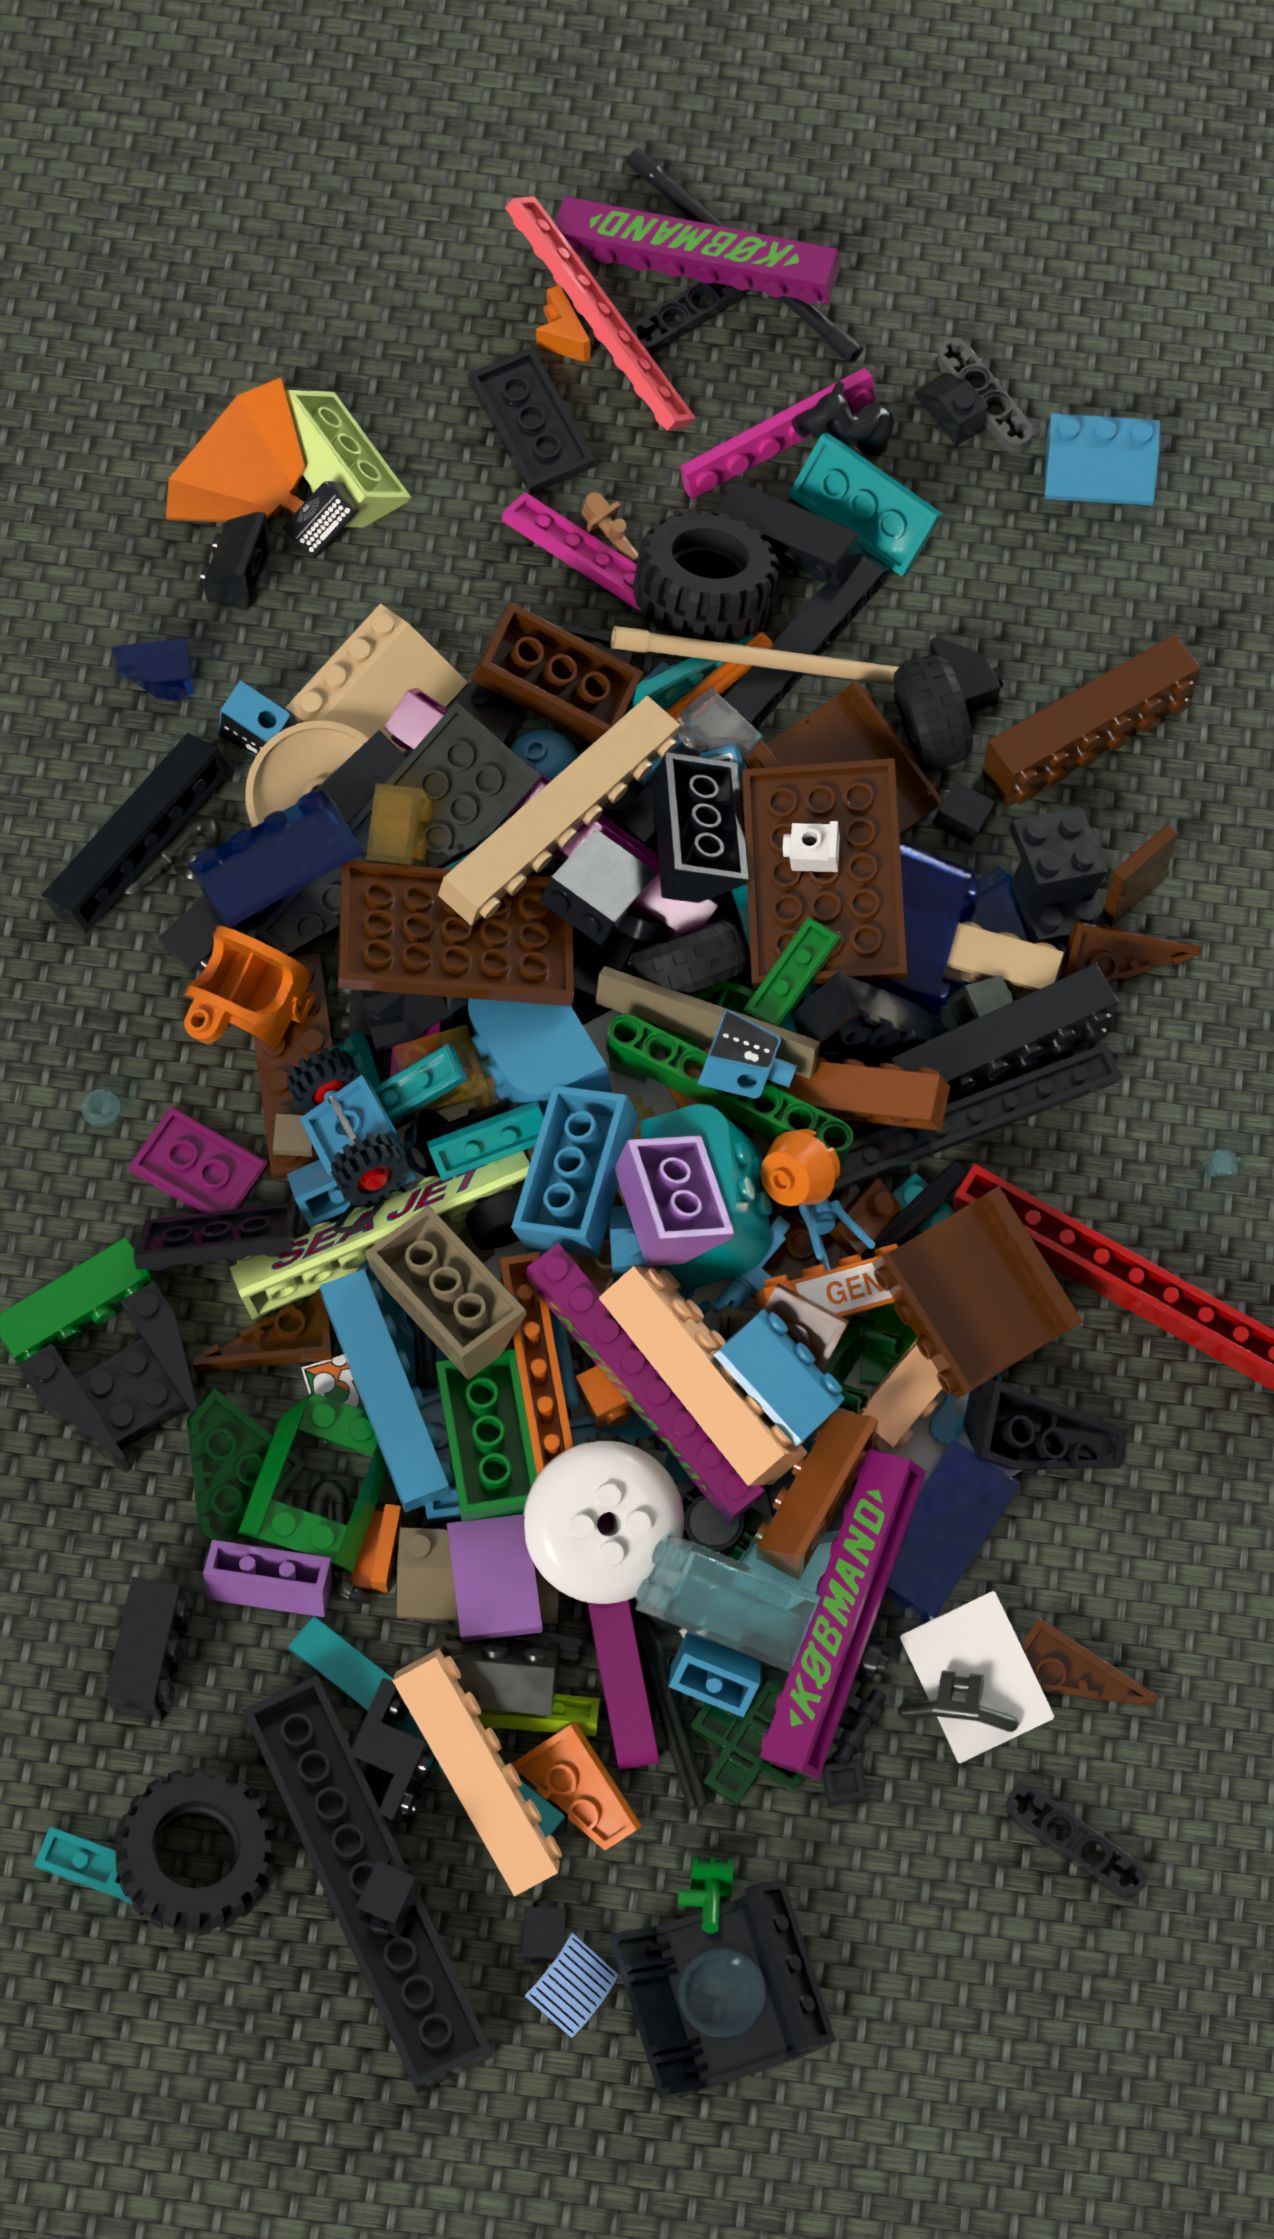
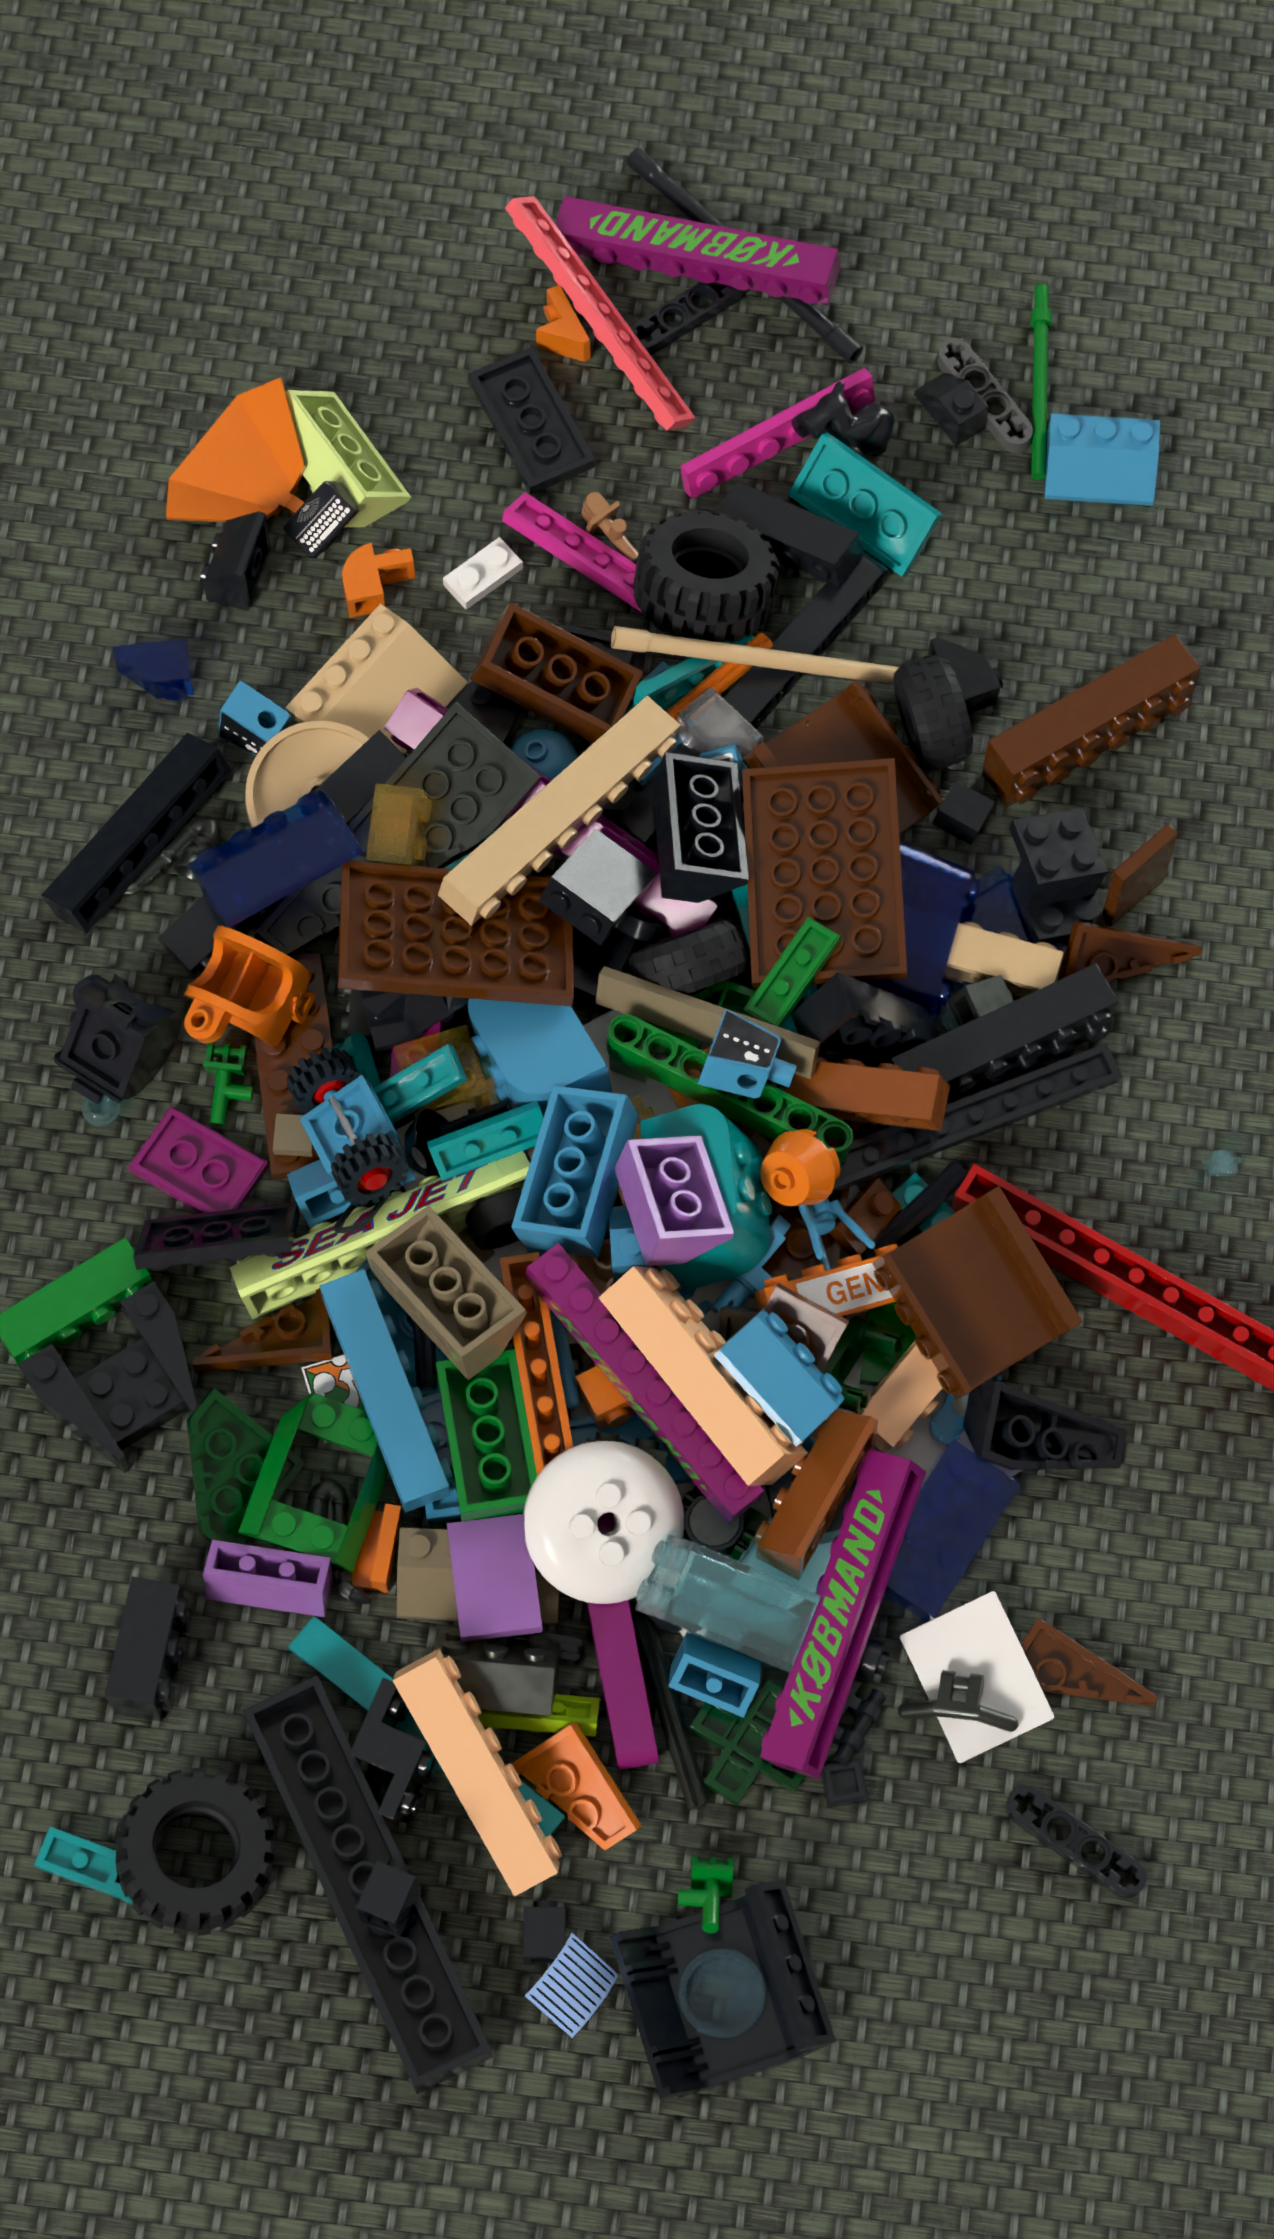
white brick [783,821,840,872] -> none
none -> black animal [54,973,182,1104]
none -> green arm [203,1042,254,1126]
none -> orange brick [342,543,415,618]
none -> white plate [443,537,523,610]
none -> green bar [1030,284,1052,480]

